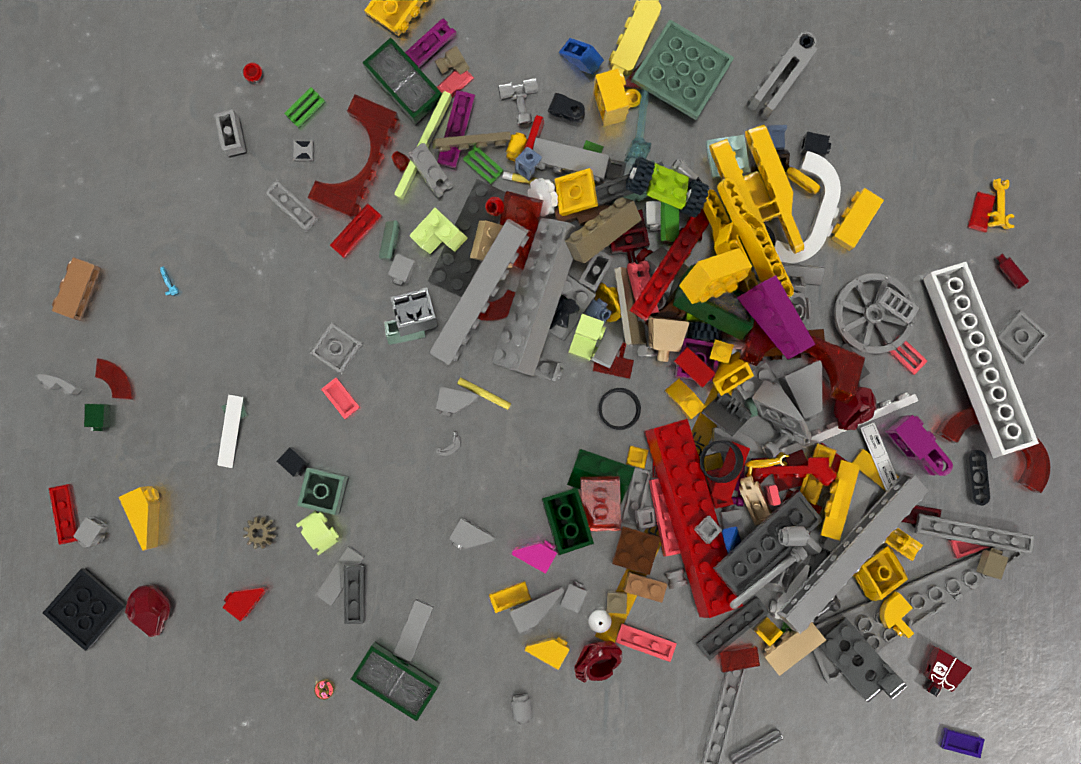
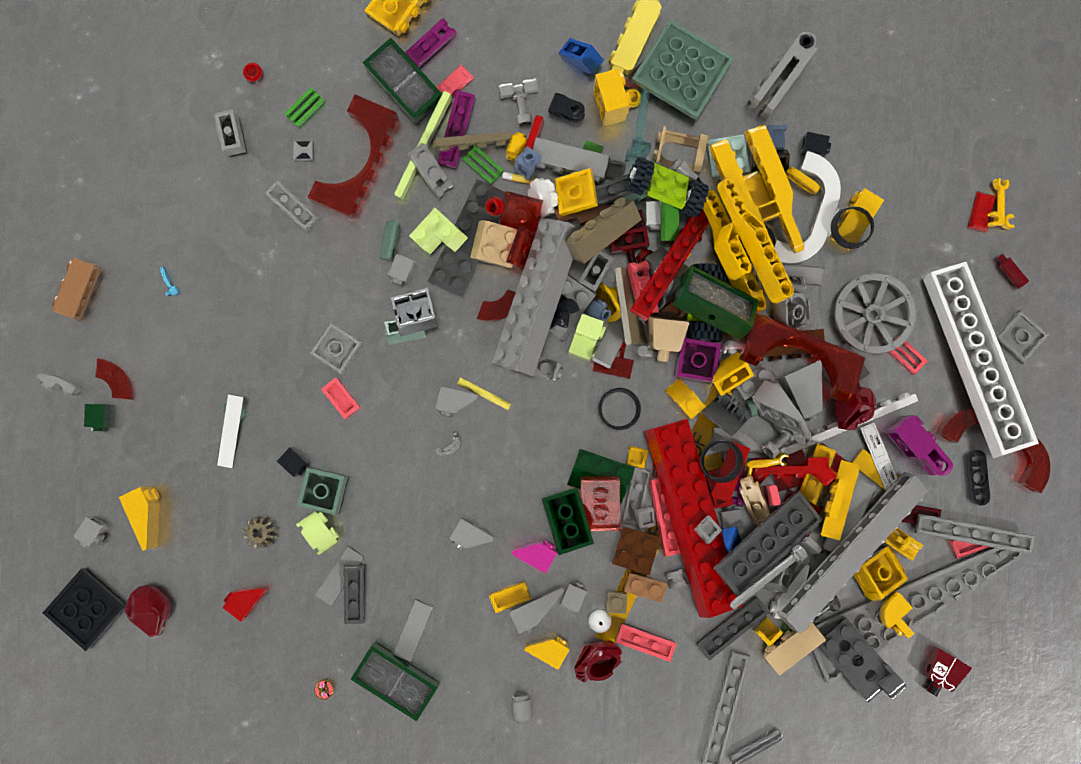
red tile [49,484,78,545] -> none
red tile [330,203,382,259] -> none
clear red hose [391,151,410,172] -> none
light grey brick [429,219,529,365] -> none
dark tan piece [435,46,470,75] -> none
red tile [673,347,716,388] -> none
yellow brick [679,248,753,304] -> none
yellow plate [709,339,734,364] -> none
clear red tile [718,646,760,673] -> none
magenta wedge [737,275,815,359] -> none
light grey brick [778,526,809,547] -> none
light grey slope [876,287,919,324] -> none
dark purple tile [941,728,985,758] -> none
dark tan brick [976,548,1009,580] -> none
none -> tan panel [652,126,708,177]
none -> black tyre [831,207,874,249]

